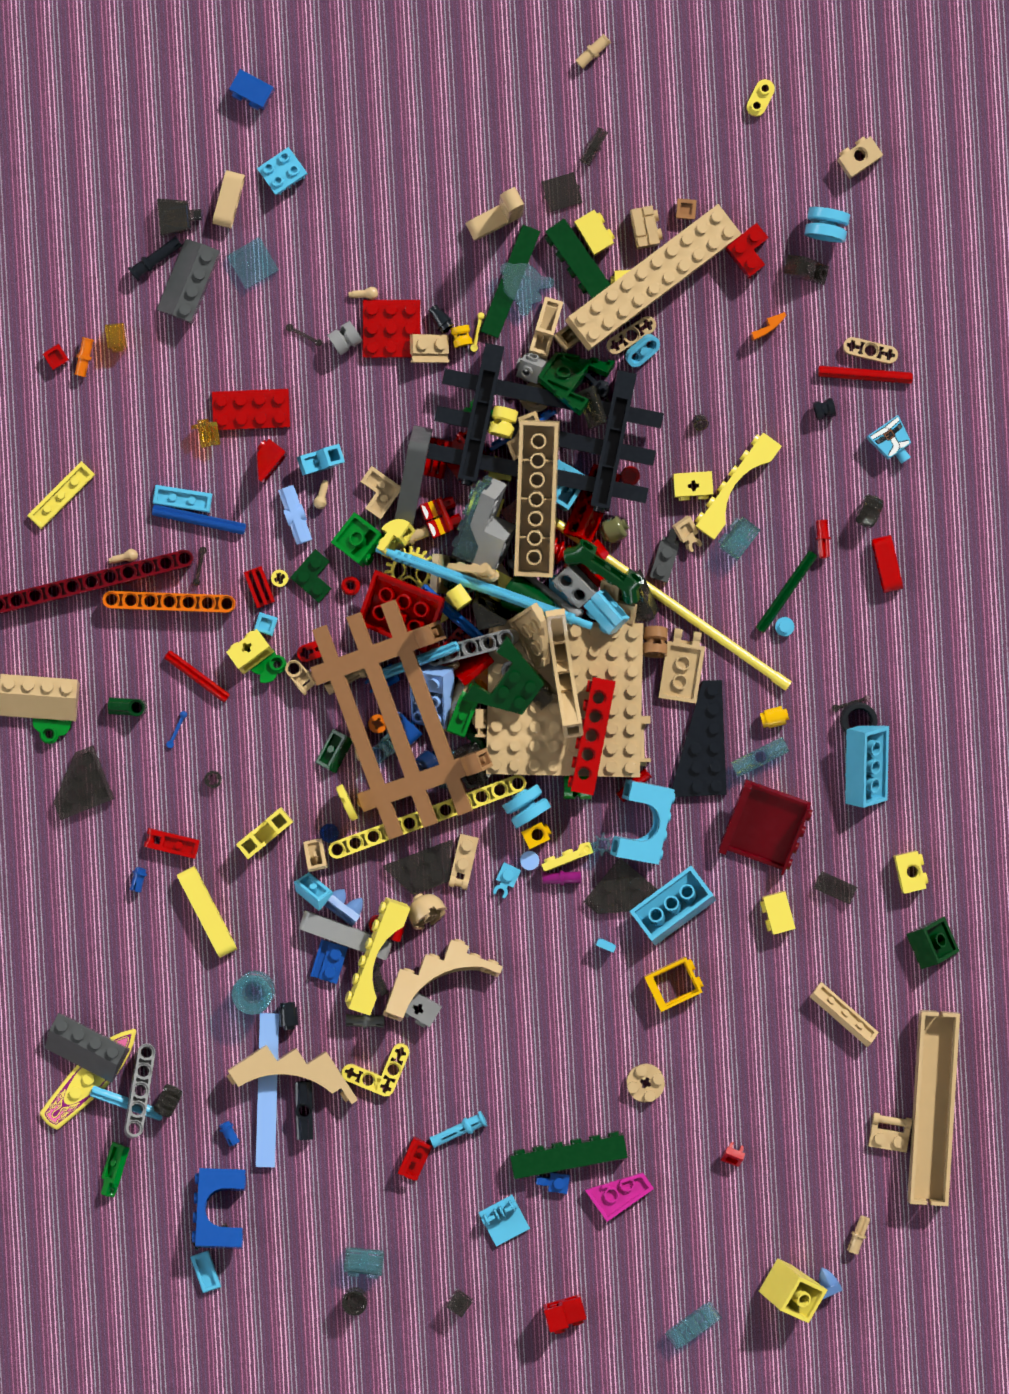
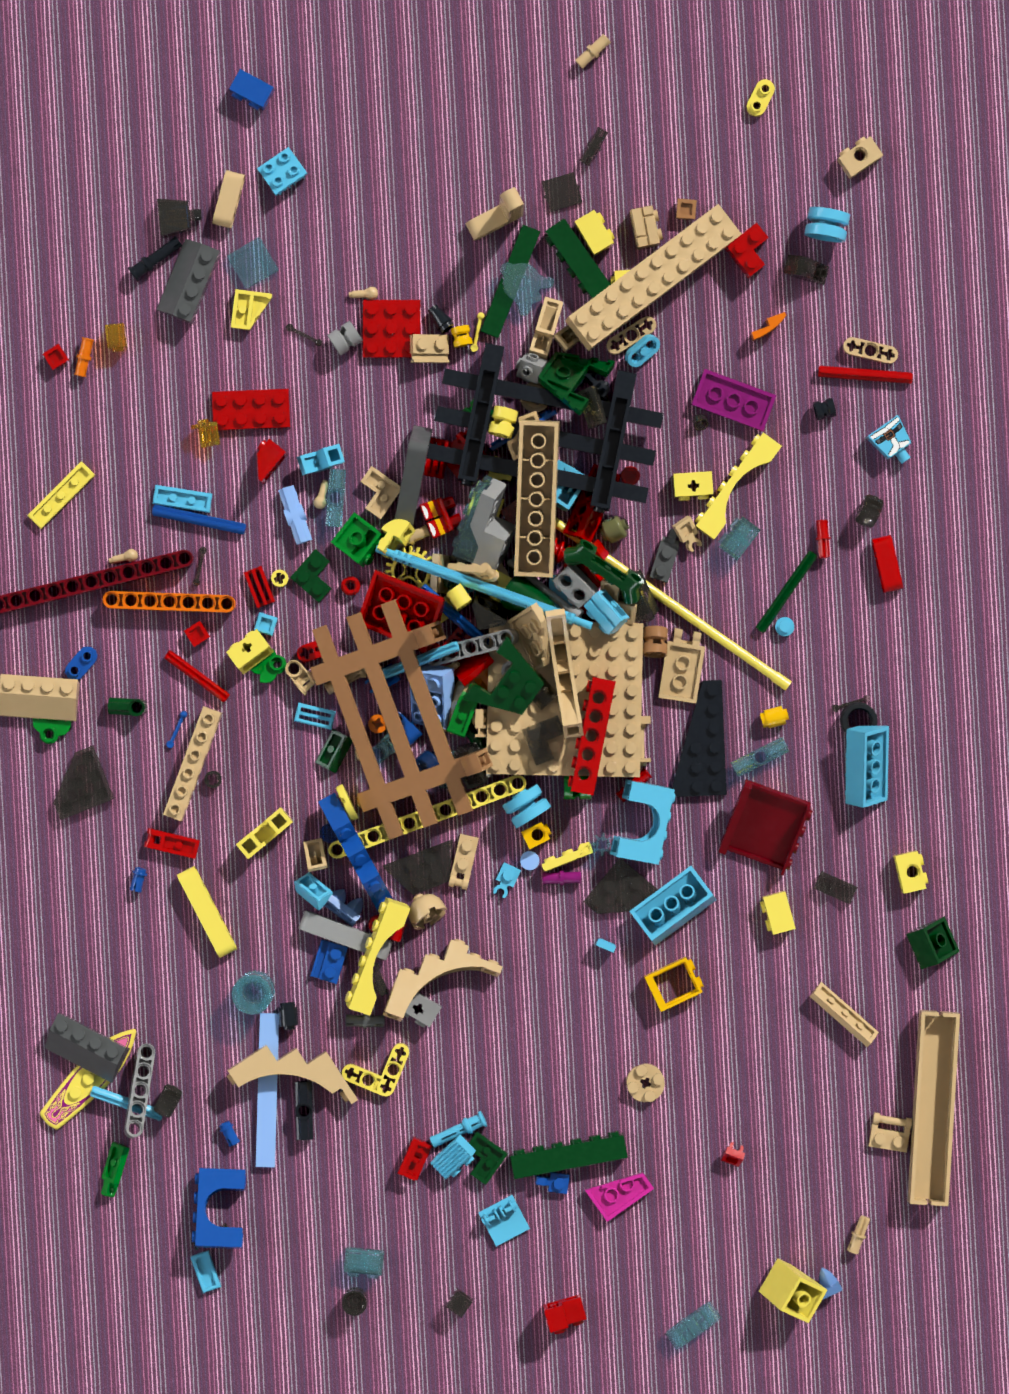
none -> blue plate [65,647,98,680]
none -> tan brick [163,706,223,821]
none -> red plate [184,621,210,647]
none -> light yellow wing [231,289,272,330]
none -> medium azure tile [294,702,336,730]
none -> blue arch [318,793,393,913]
none -> clear light blue piece [325,469,346,528]
none -> medium azure brick [431,1134,476,1179]
none -> dark green plate [469,1131,508,1185]
none -> clear smoke plate [522,715,564,765]
none -> magenta plate [691,369,777,432]

